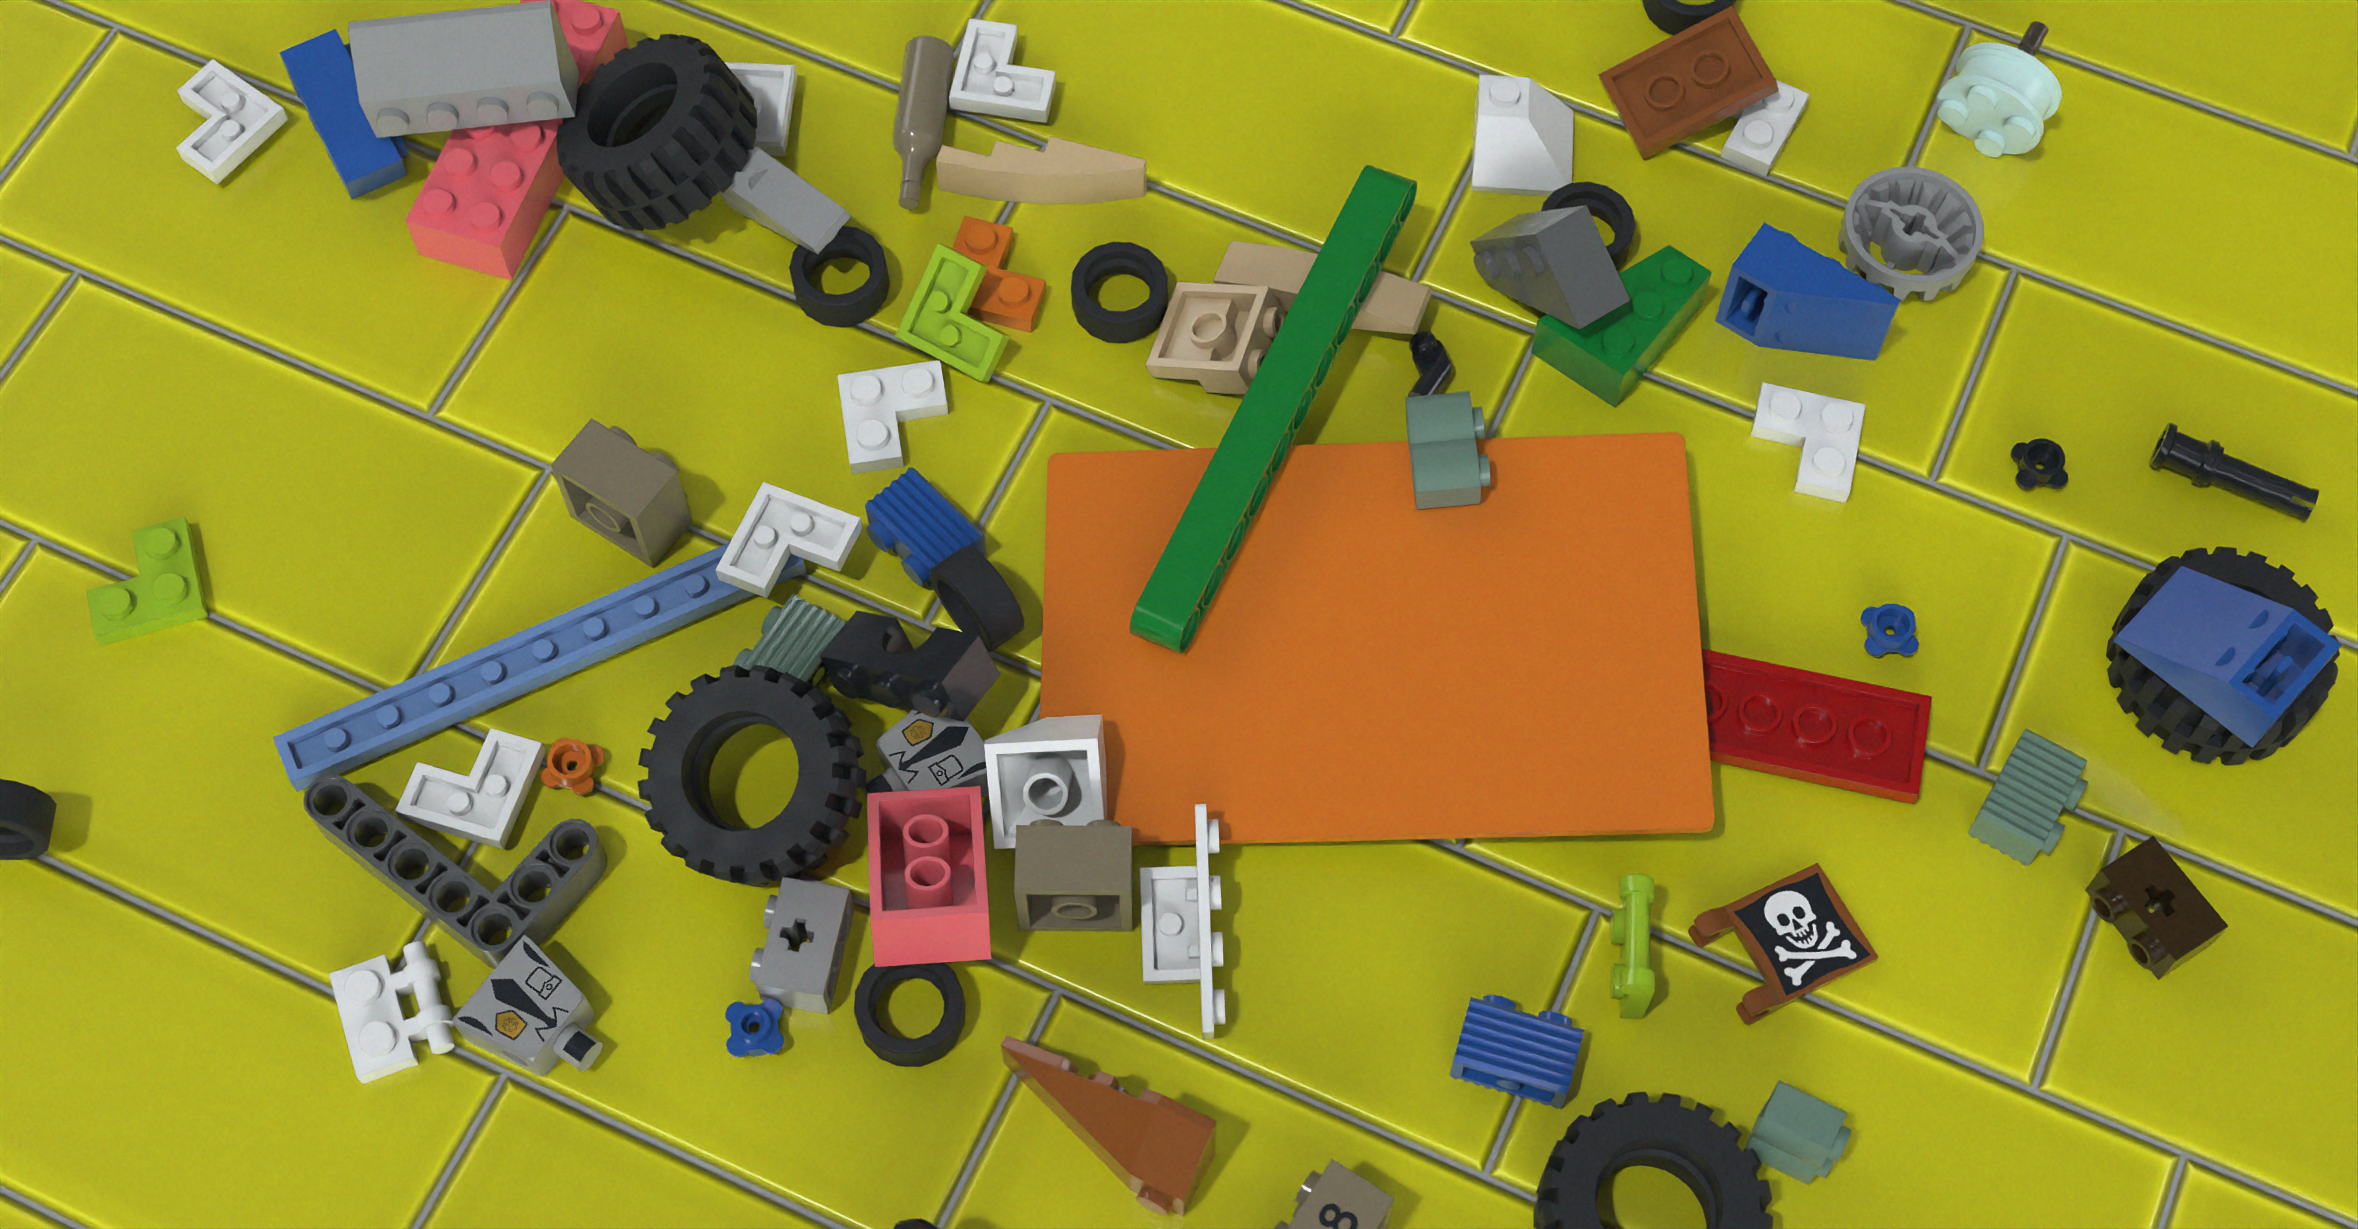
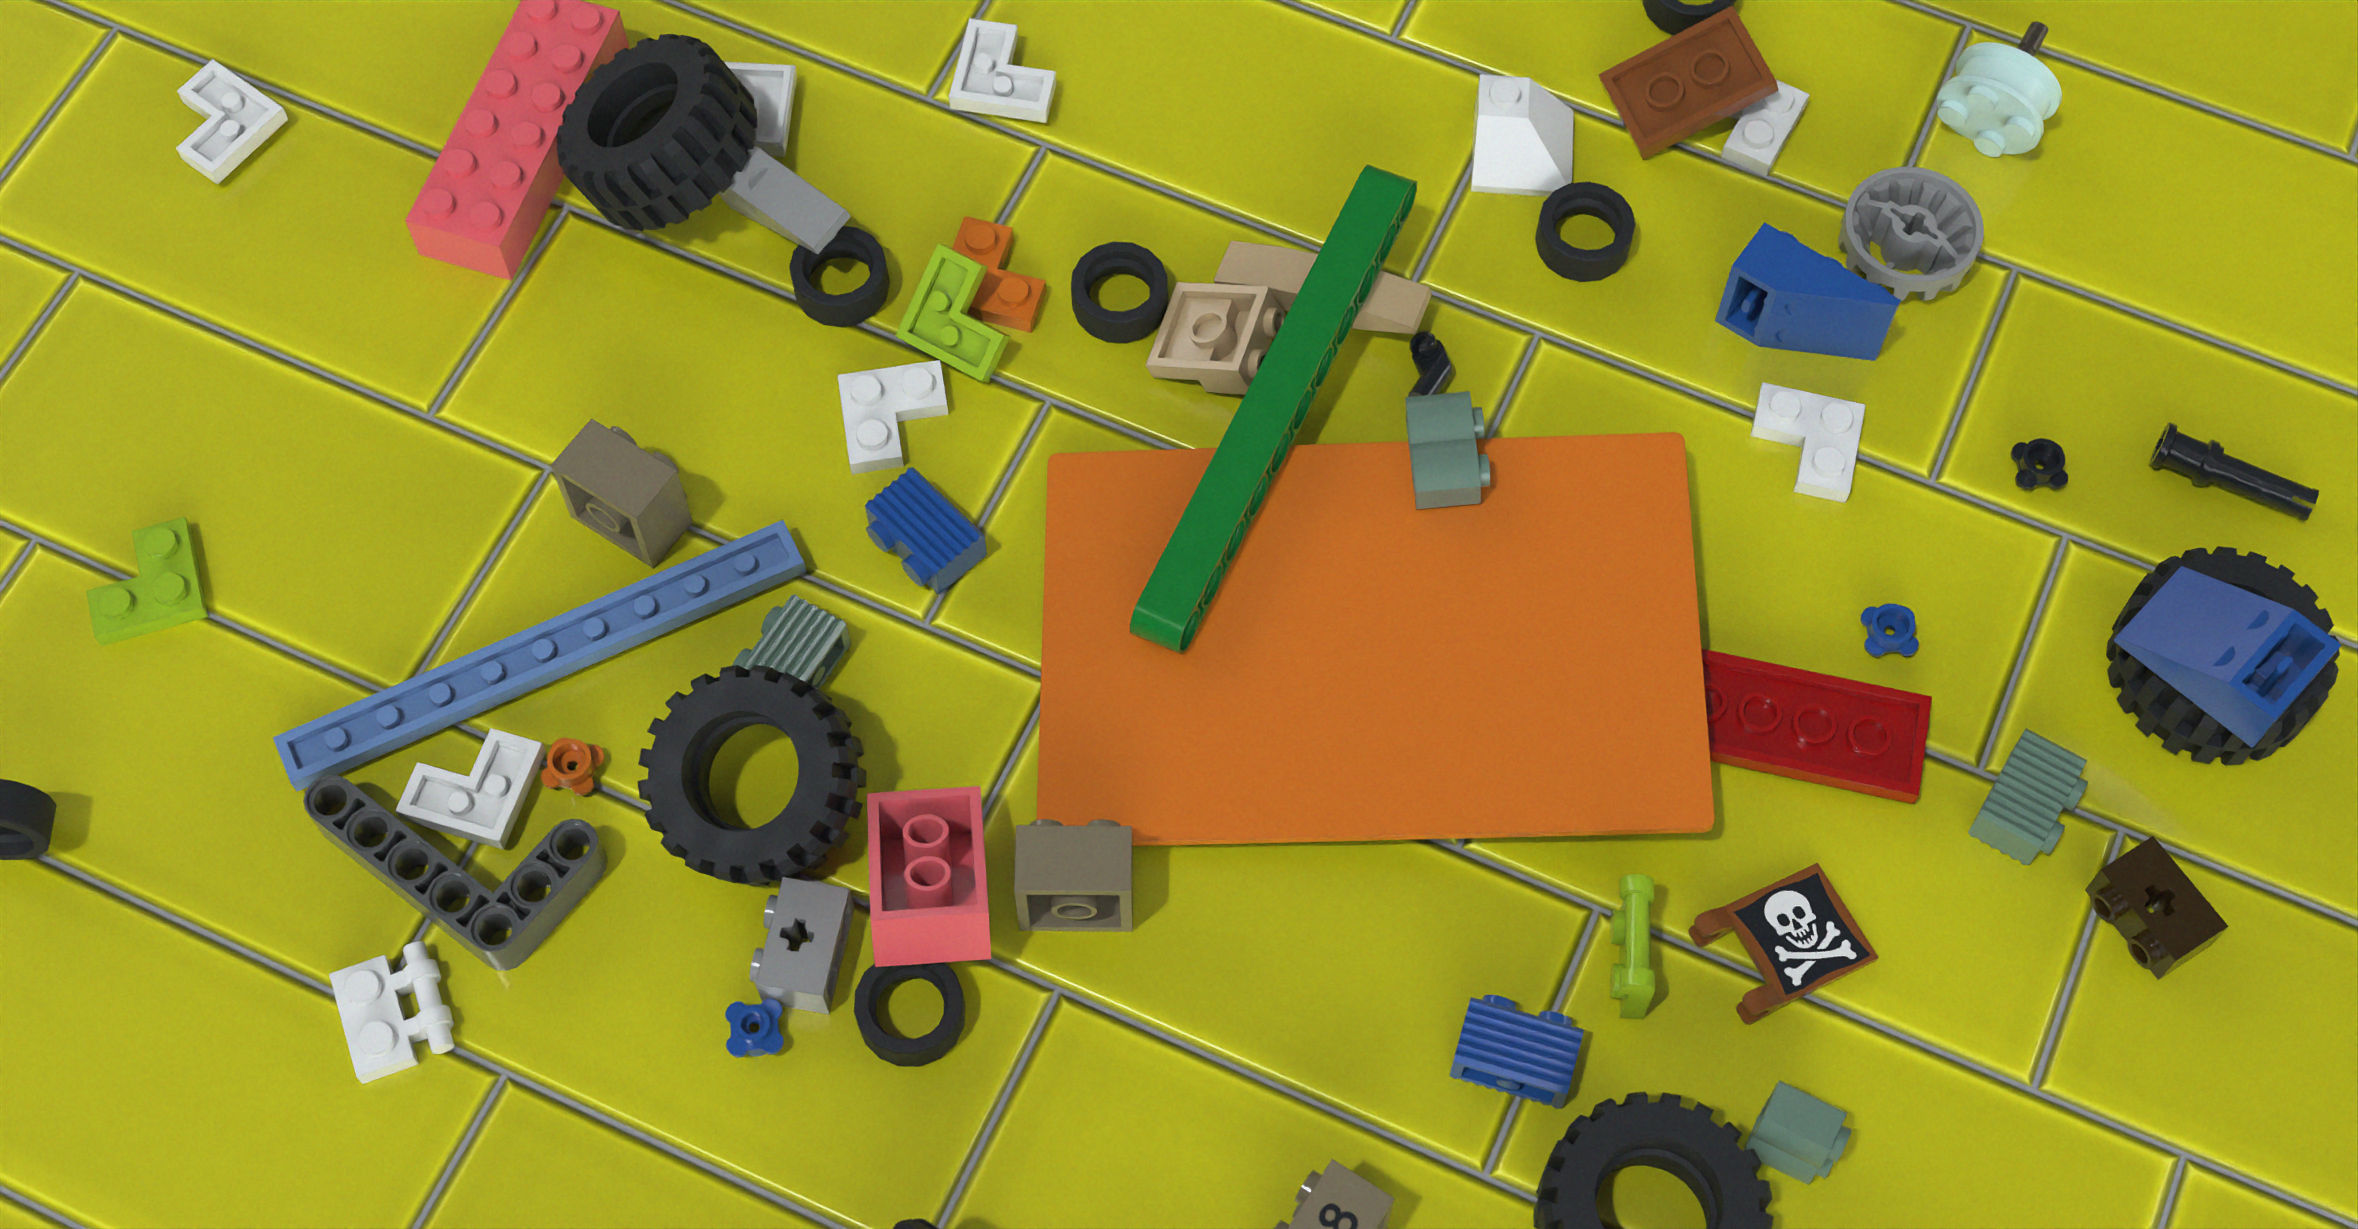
blue wedge [279,29,410,200] -> none
light grey slope [348,0,579,138] -> none
light grey torso [451,935,603,1077] -> none
white plate [716,482,862,598] -> none
black arch [820,610,1000,722] -> none
light grey torso [862,710,989,798] -> none
dark tan piece [892,36,954,209] -> none
black tyre [930,545,1025,652] -> none
tan slope [936,137,1147,204] -> none
white slope [984,714,1107,849] -> none
dark orange wedge [1001,1035,1217,1217] -> none
white bracket [1140,804,1225,1039] -> none
dark grey wedge [1470,205,1630,329] -> none
green wedge [1531,245,1712,408] -> none

